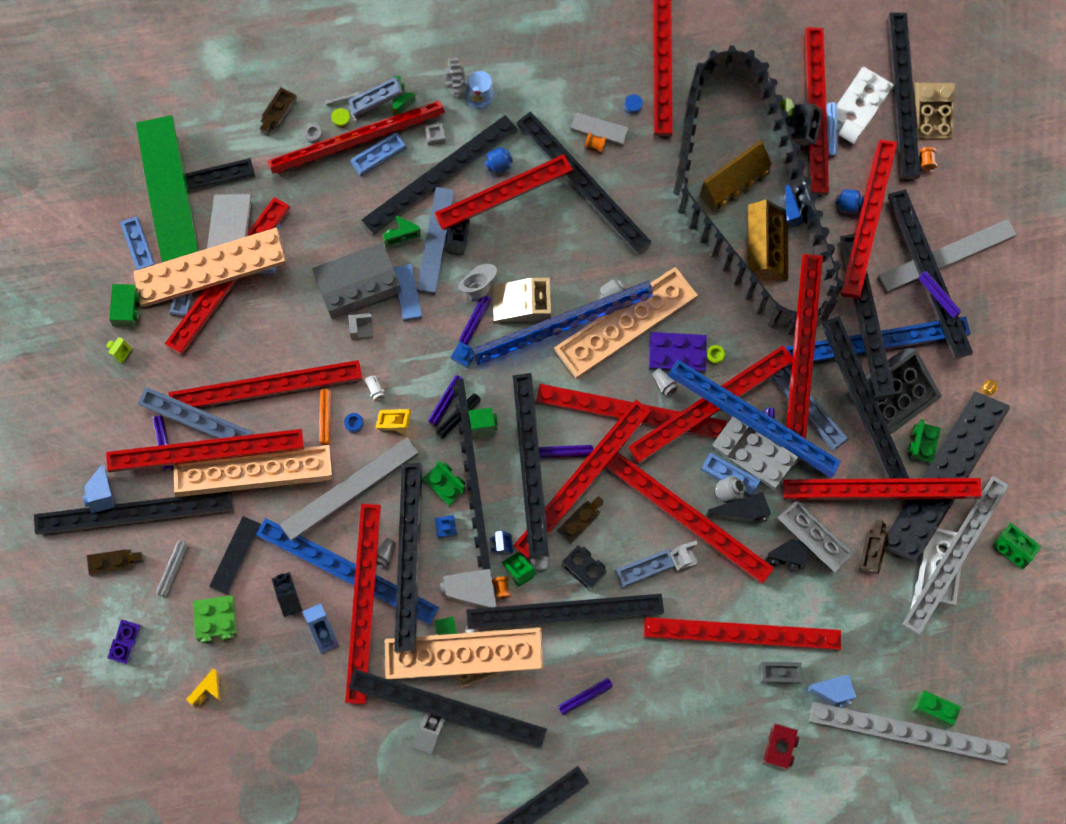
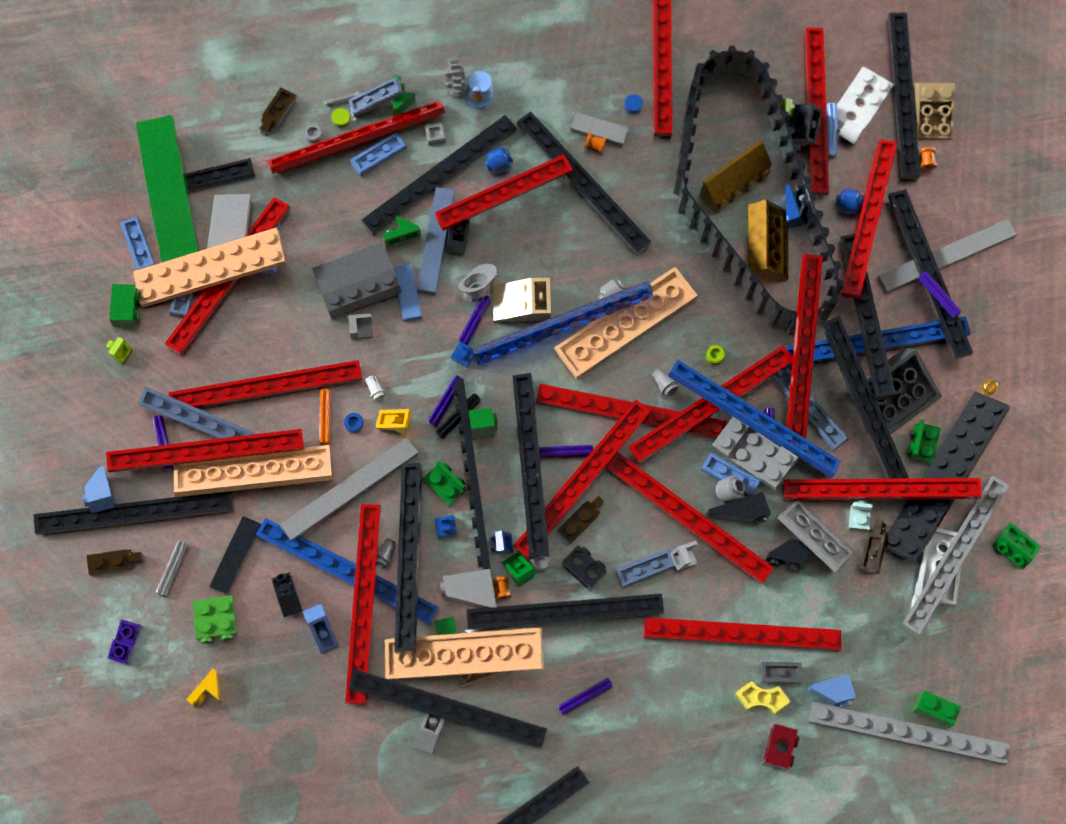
dark purple plate [649,332,707,373] -> none
none -> light yellow tile [735,681,791,715]
none -> light aqua bracket [849,500,873,532]

